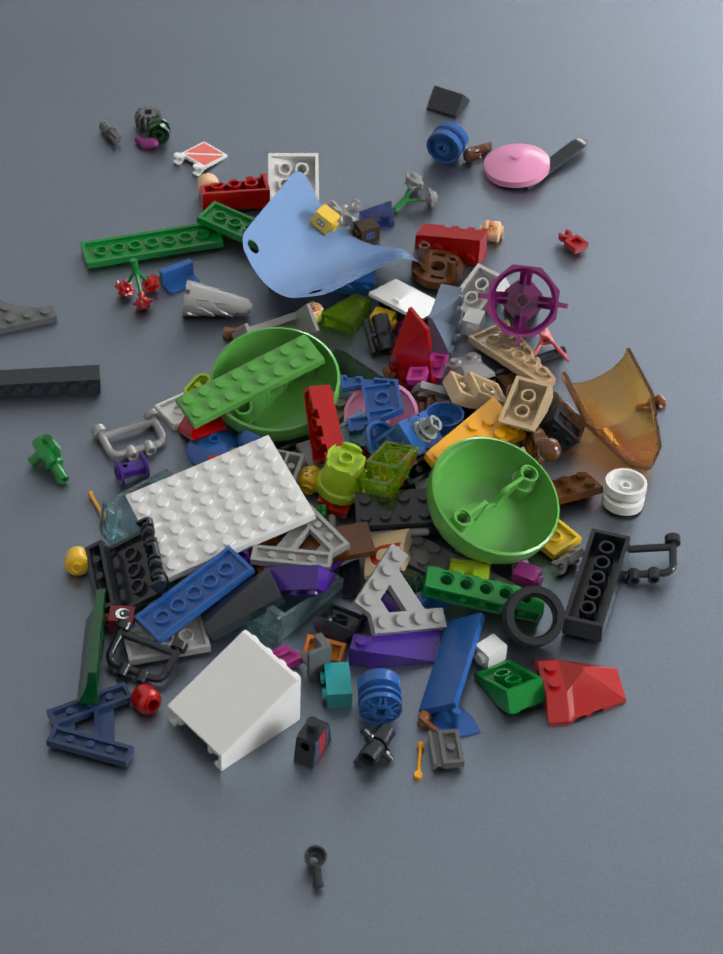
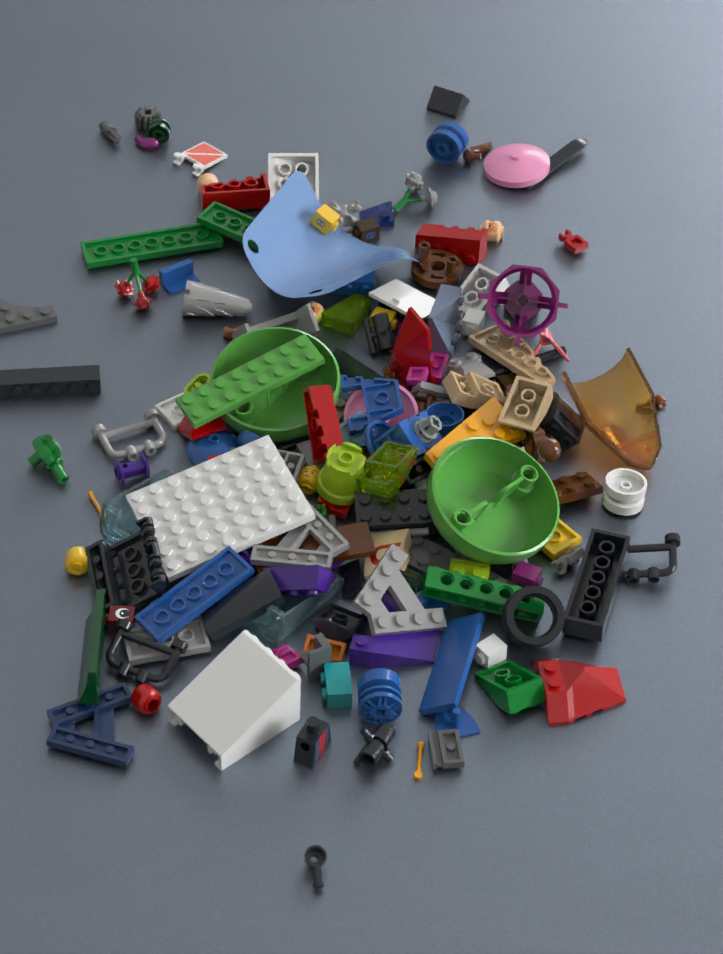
dark orange hand [417,710,439,732] -> none

